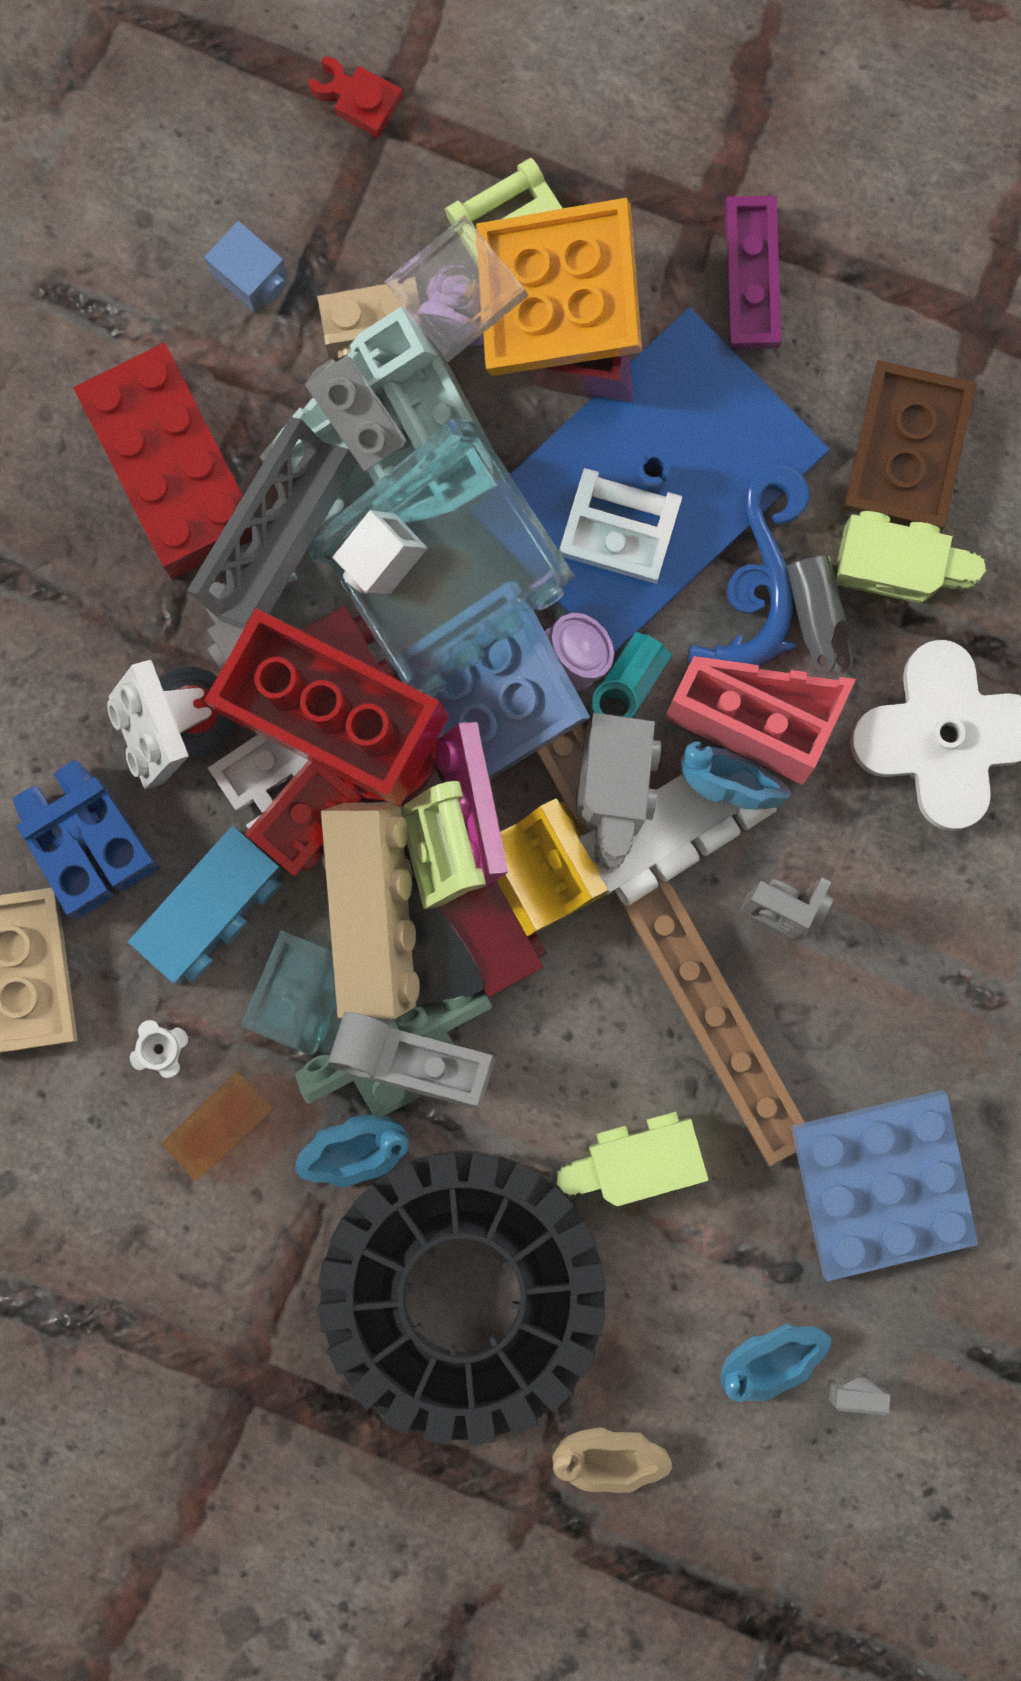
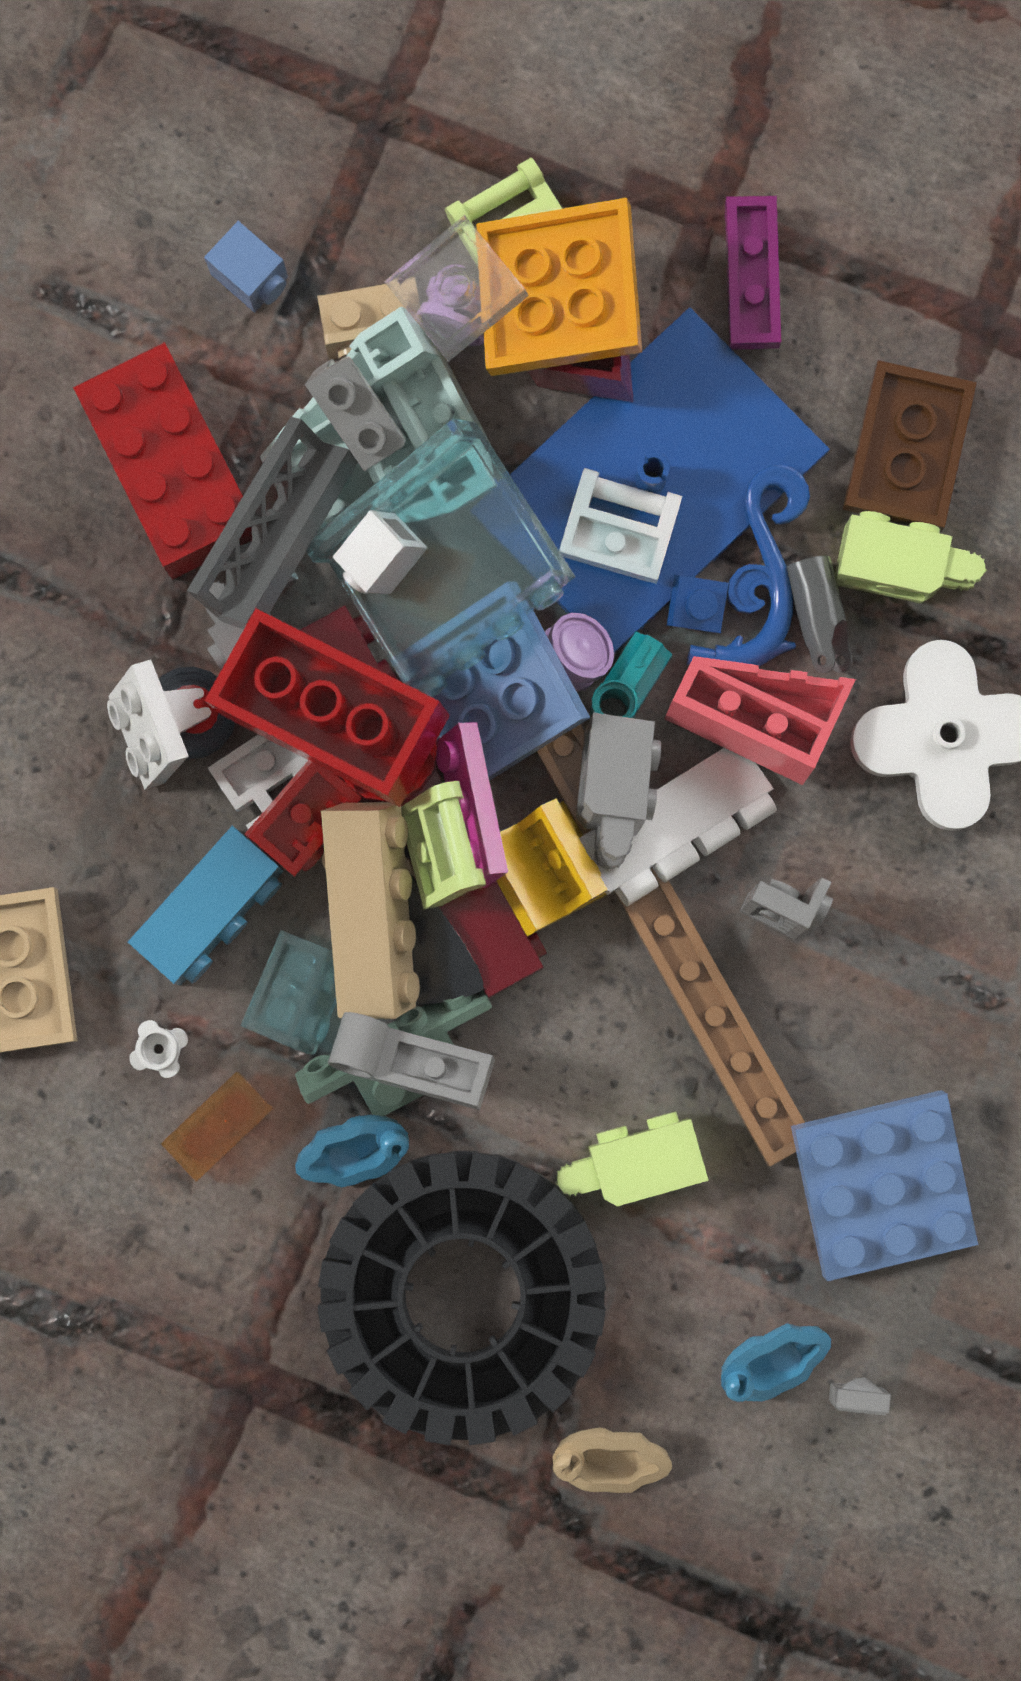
blue hips [12,760,161,920] -> none
red plate [308,57,403,138] -> none
dark azure arm [680,742,792,810] -> none
none -> blue plate [667,575,729,633]

